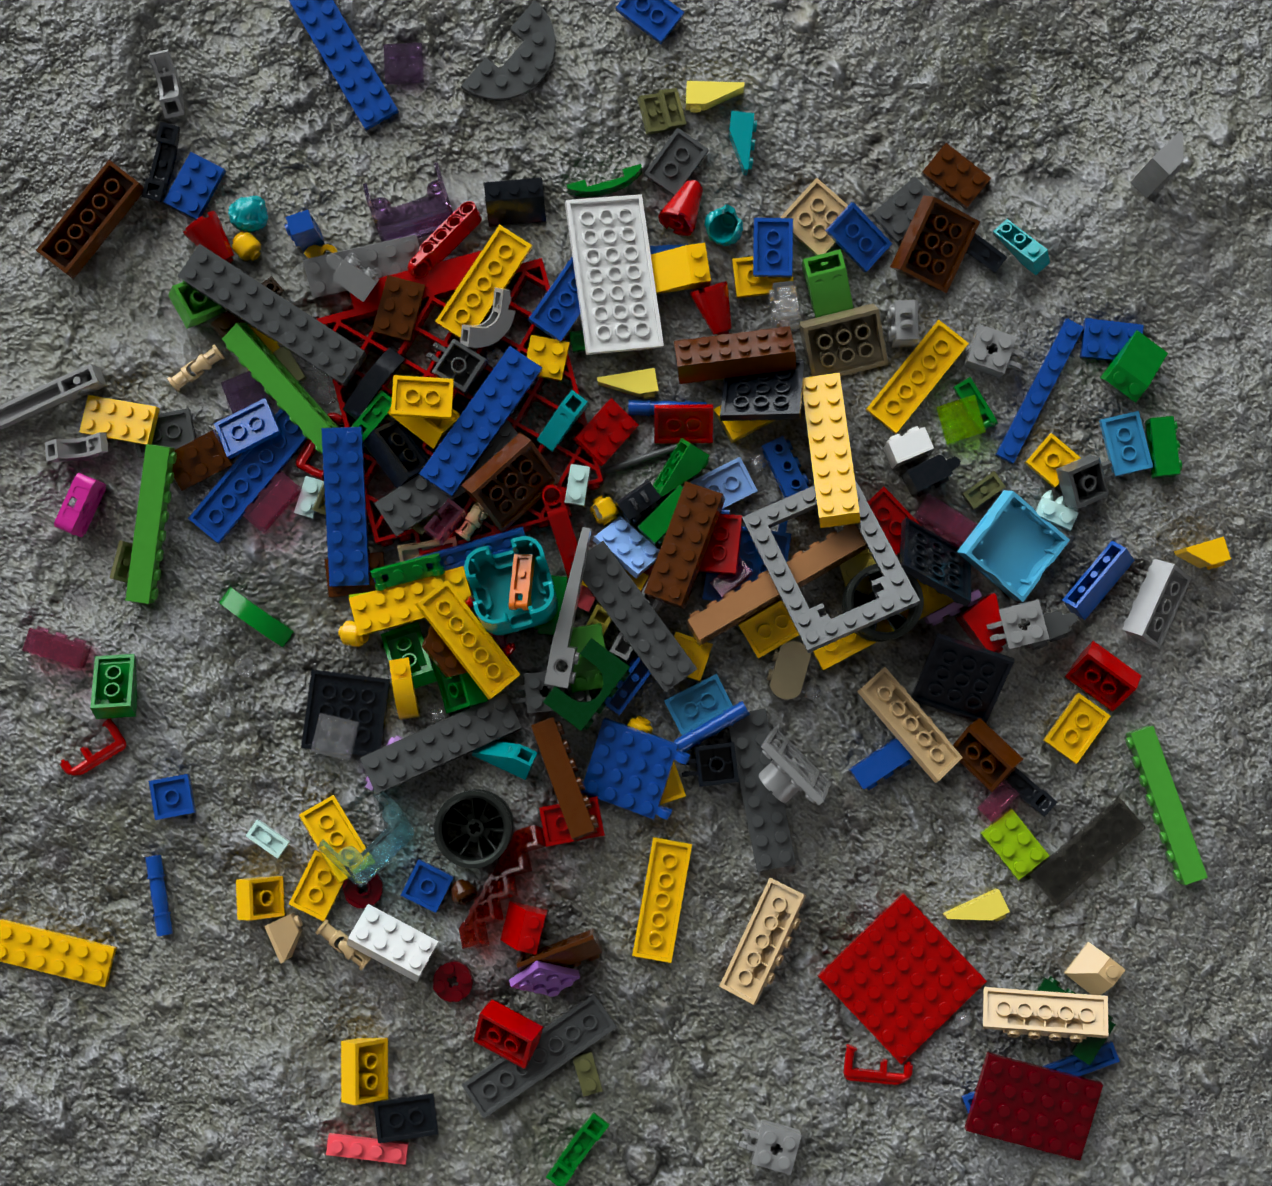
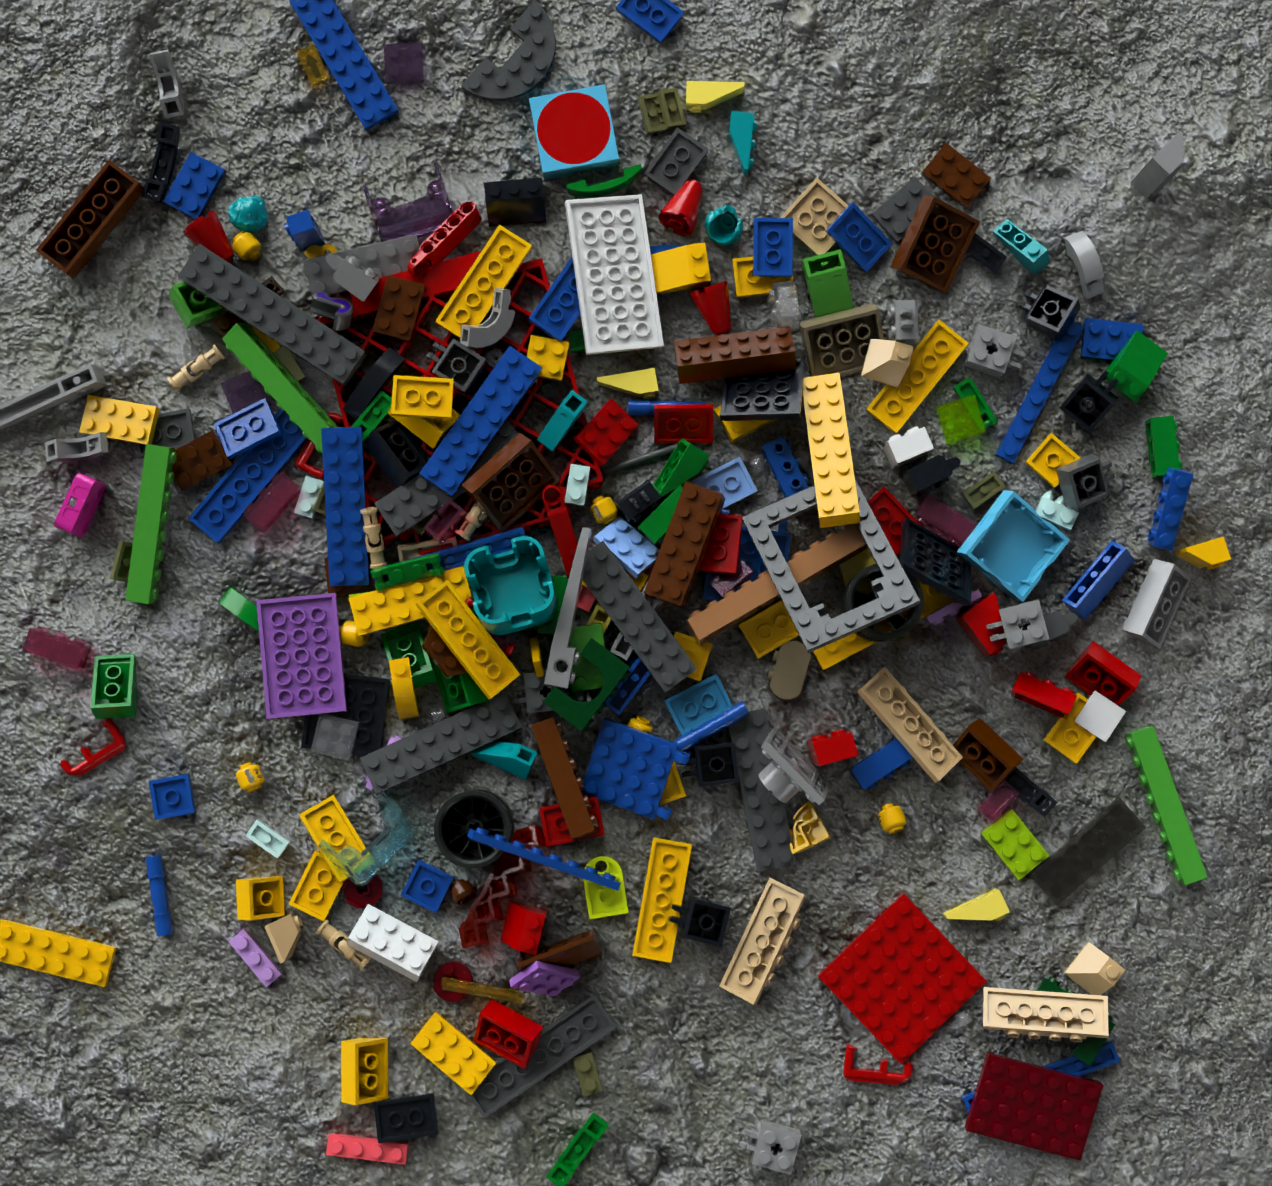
orange plate [509,554,535,611] -> none
black plate [911,633,1014,723] -> none
dark azure plate [1099,411,1153,477] -> none
none -> lavender plate [229,928,283,987]
none -> yellow head [235,762,265,793]
none -> medium lavender plate [256,593,347,719]
none -> clear yellow tile [296,44,330,87]
none -> dark grey animal [311,292,354,331]
none -> tan piece [360,507,388,569]
none -> yellow plate [410,1011,497,1095]
none -> clear yellow tile [441,977,522,1003]
none -> blue plate [467,827,621,891]
none -> red tile [529,84,619,180]
none -> yellow tile [530,637,544,678]
none -> neon yellow plate [583,856,629,919]
none -> black hinge [669,895,731,947]
none -> yellow brick [789,801,831,854]
none -> red brick [807,729,858,766]
none -> tan slope [861,339,914,387]
none -> yellow head [878,803,907,834]
none -> red slope [1011,671,1077,720]
none -> black hinge [1018,285,1081,341]
none -> black hinge [1059,370,1119,432]
none -> light grey arch [1064,231,1105,299]
none -> white sticker [1075,690,1126,742]
none -> blue brick [1148,467,1194,551]

